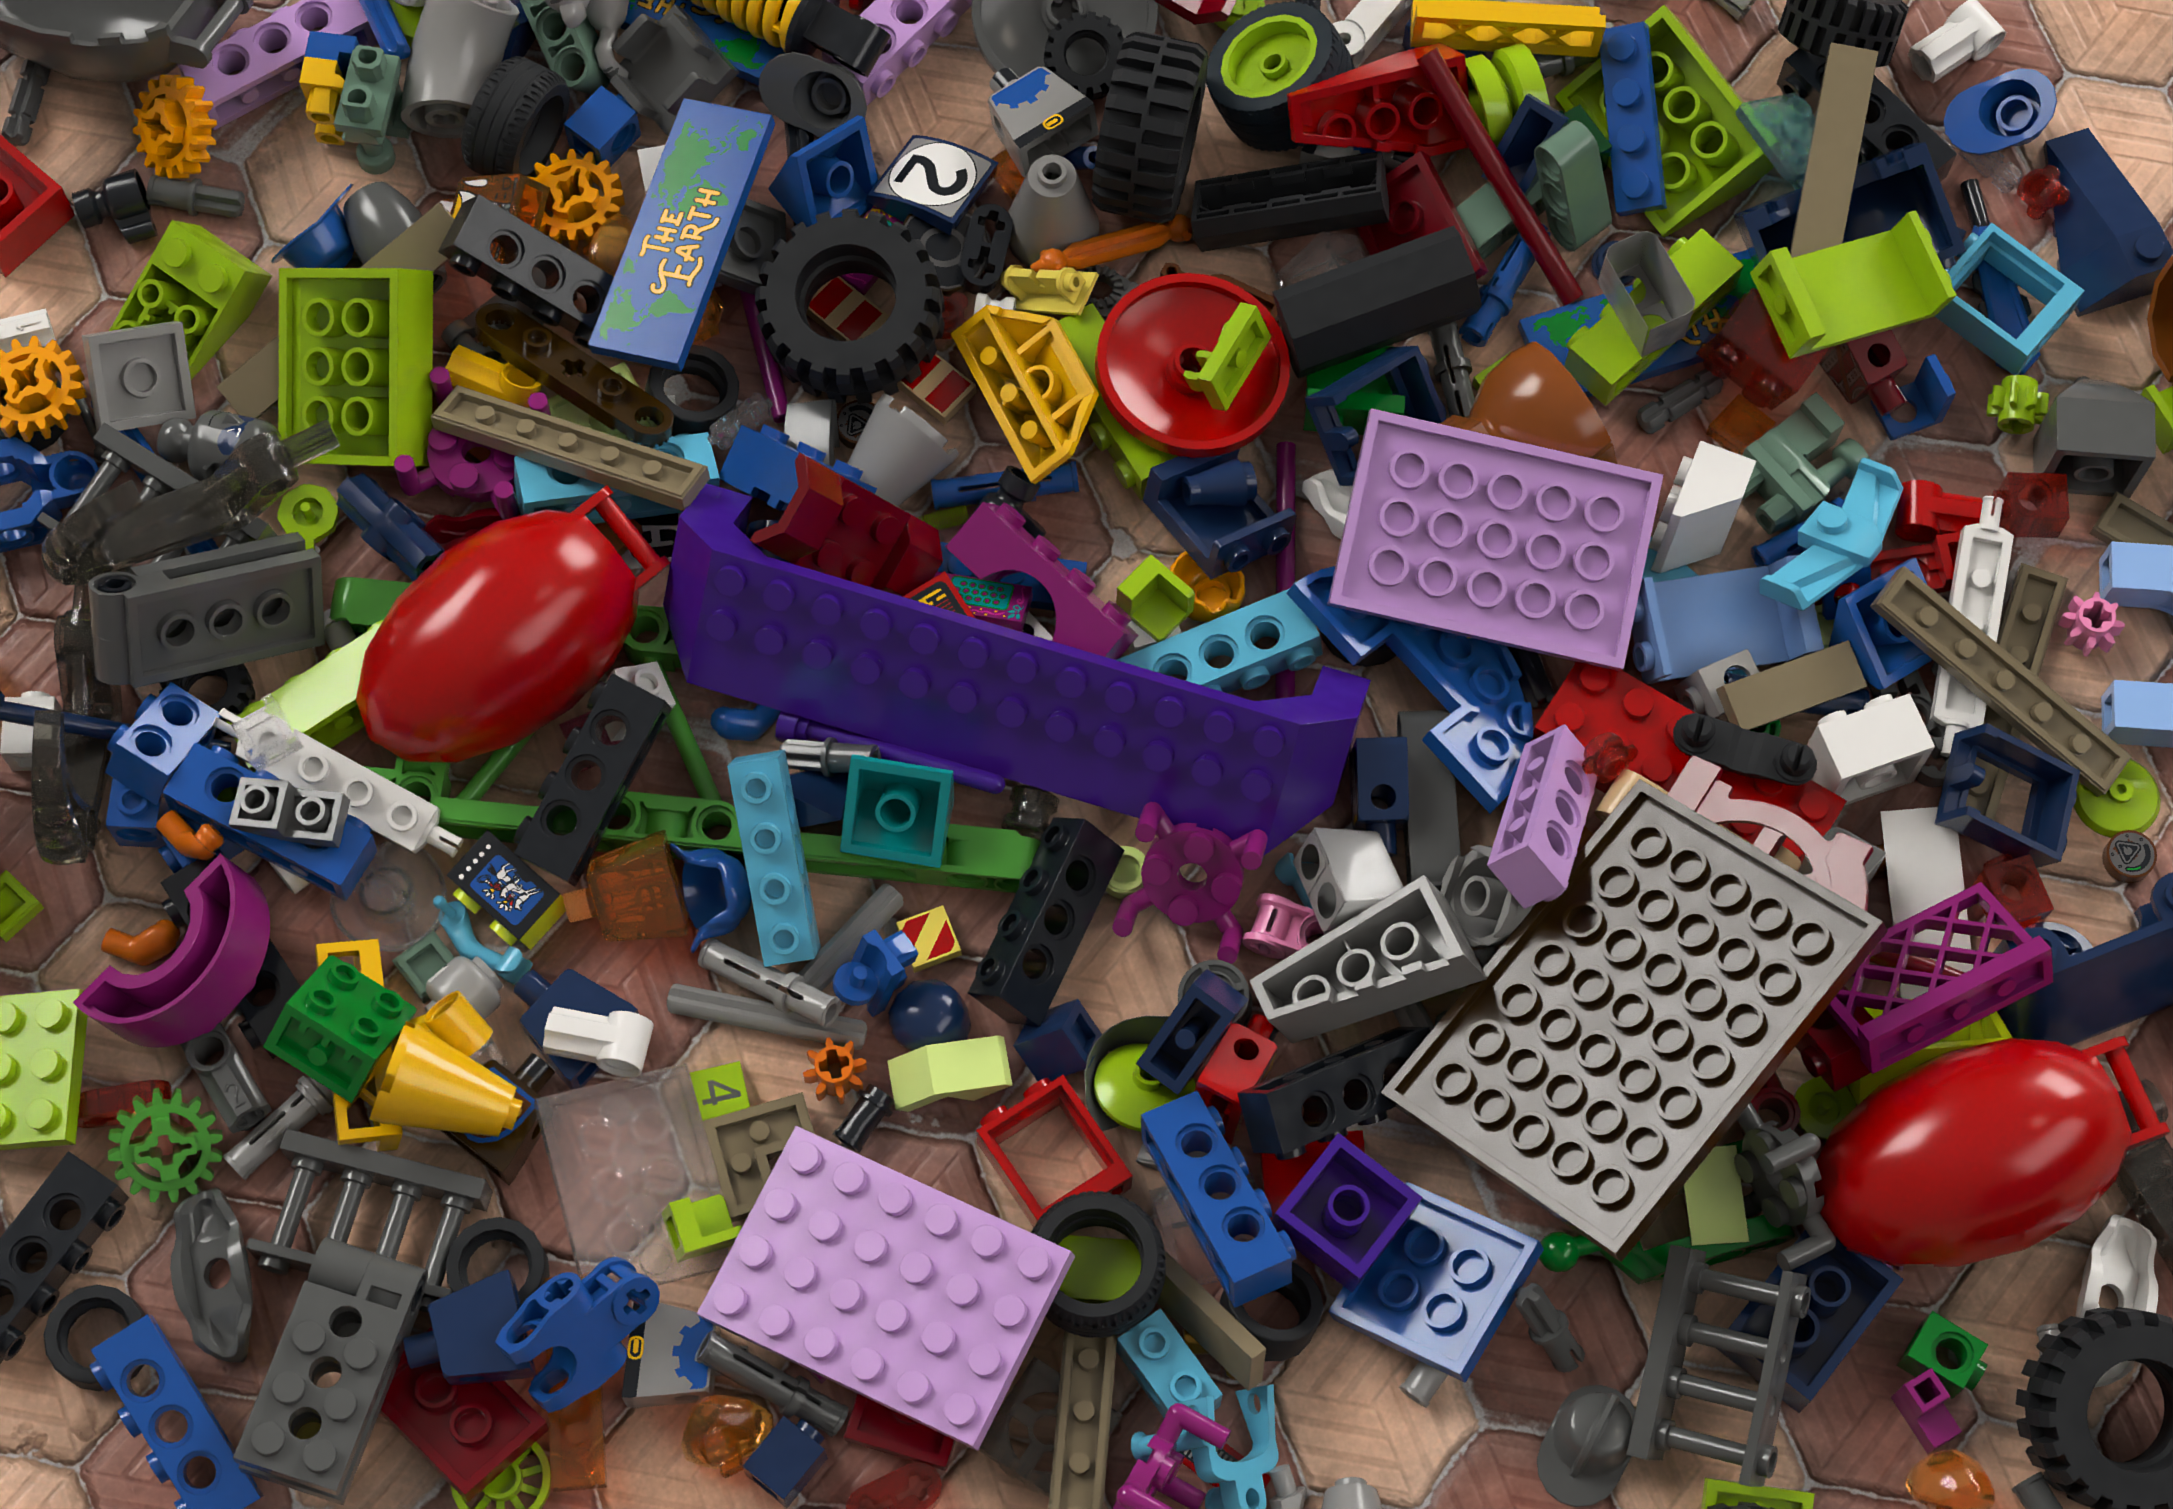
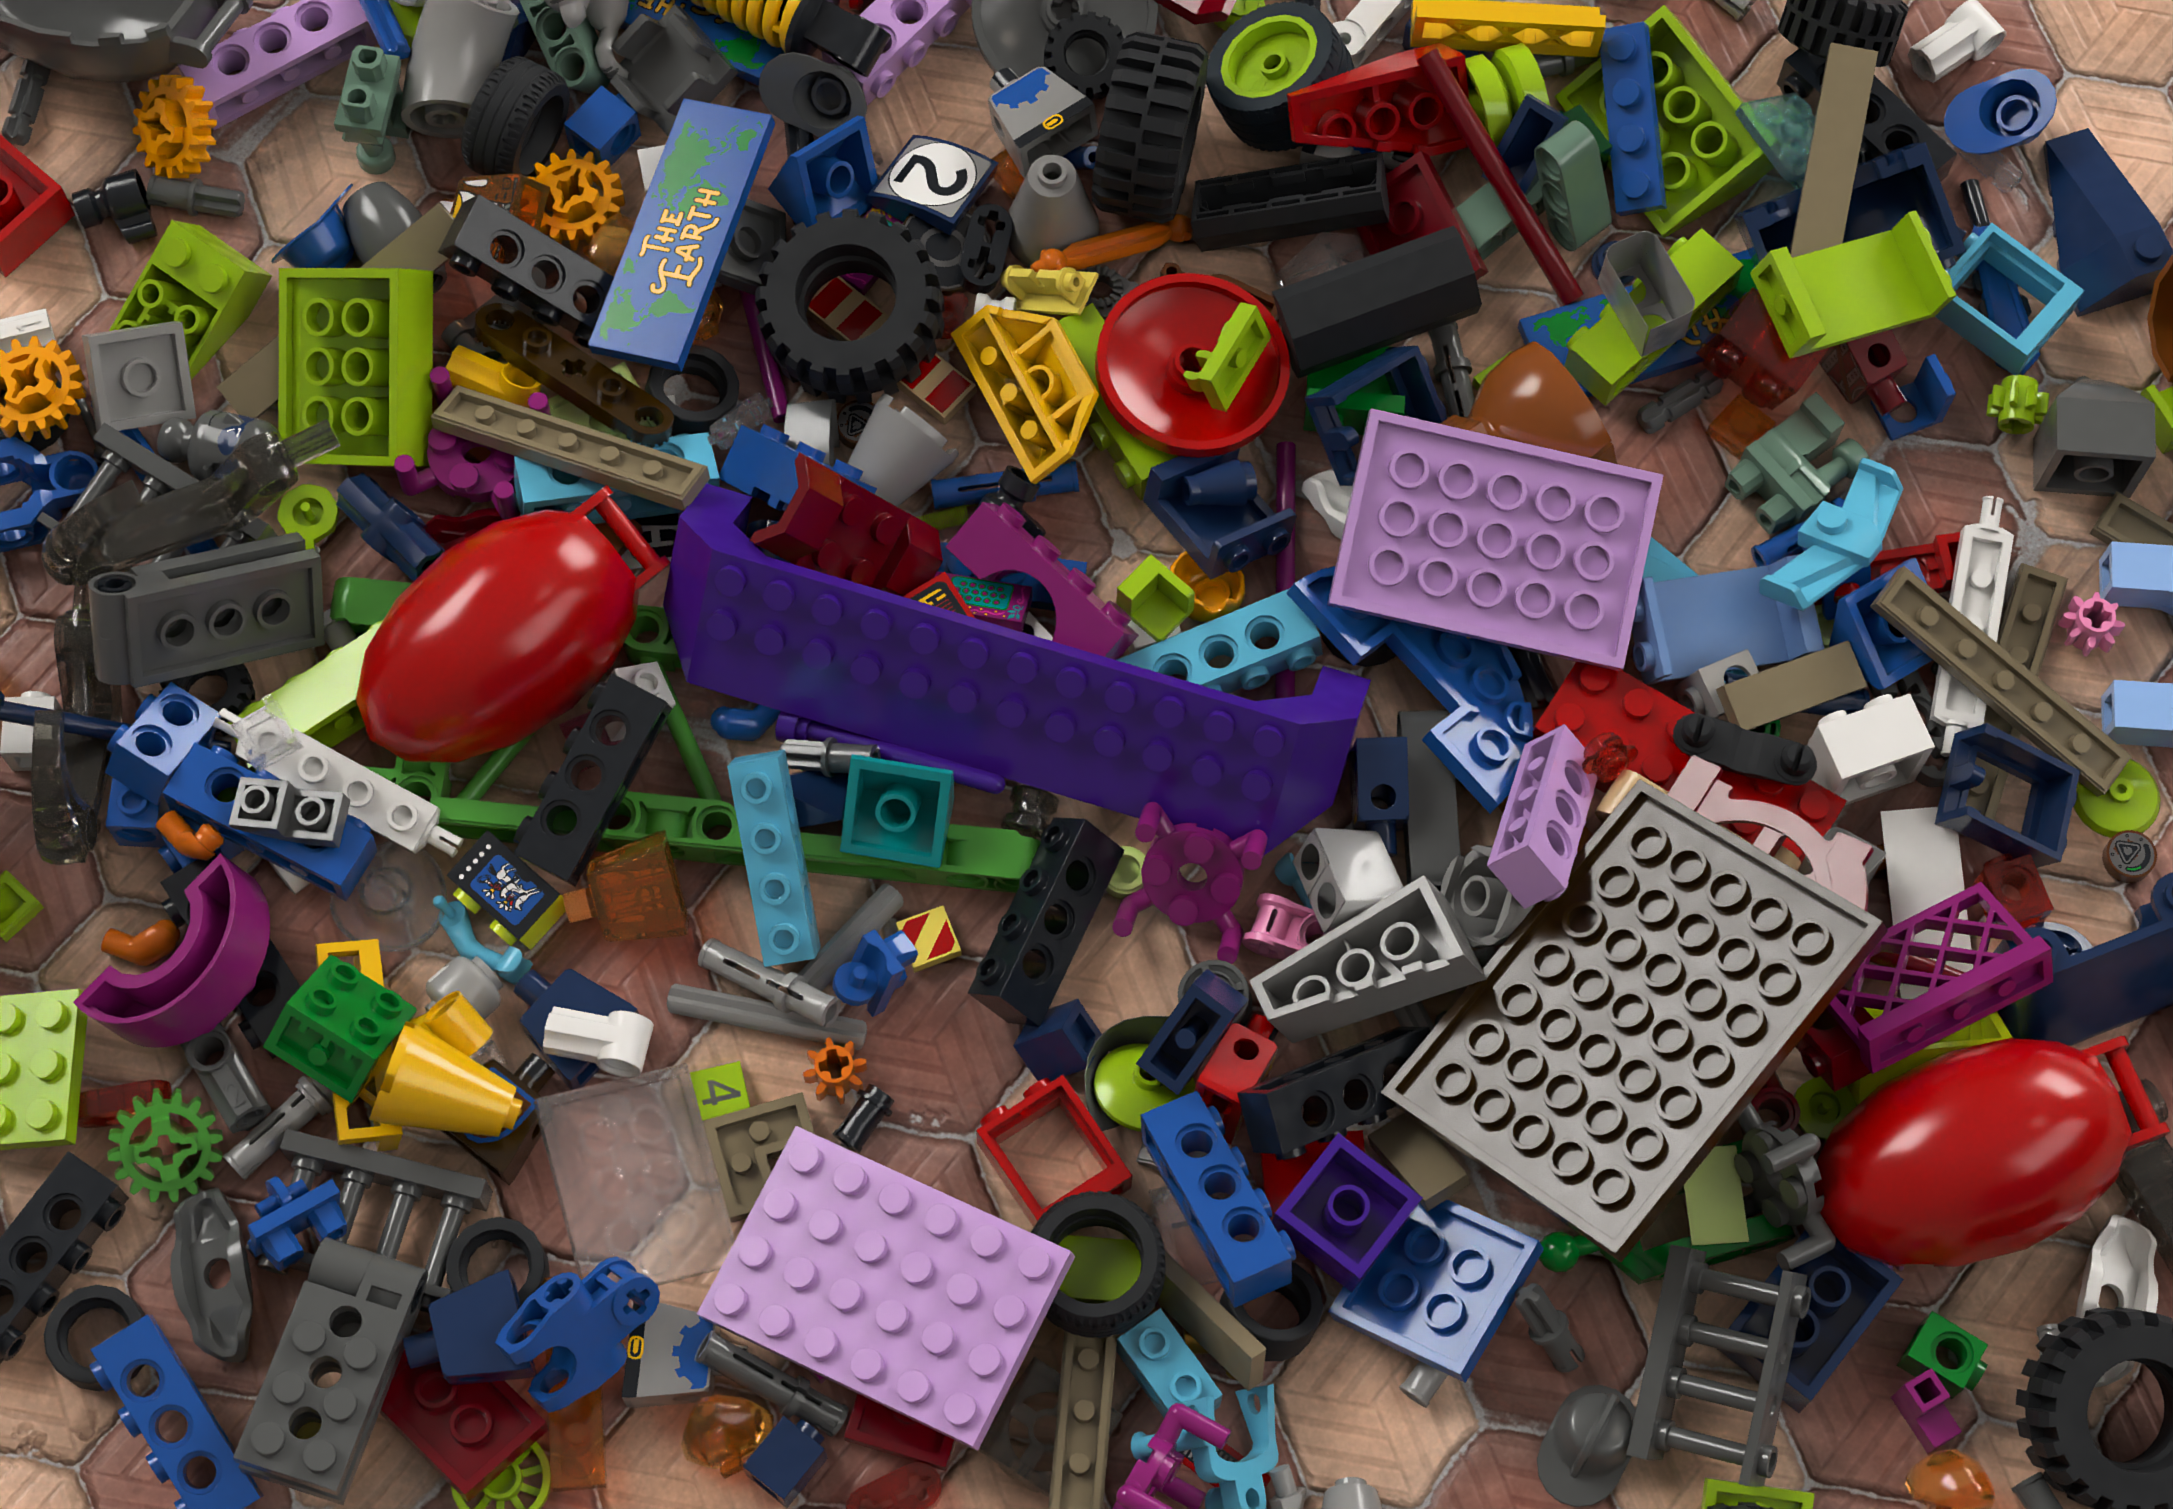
yellow hips [299,31,359,146] -> none
sand green tile [392,930,455,1004] -> none
lime panel [661,1194,742,1263] -> none
blue hair [669,843,752,953] -> none
yellowish green slope [887,1035,1013,1112] -> none
dark blue hair [888,979,971,1051] -> none
blue pin [1459,223,1551,347] -> none
white slope [1649,440,1756,573] -> none
red piece [1895,480,1994,543] -> none
clear red brick [1992,472,2070,538] -> none
clear red plate [2017,165,2070,220] -> none
none -> blue hips [247,1176,347,1271]
none -> dark tan tile [1368,1113,1470,1212]

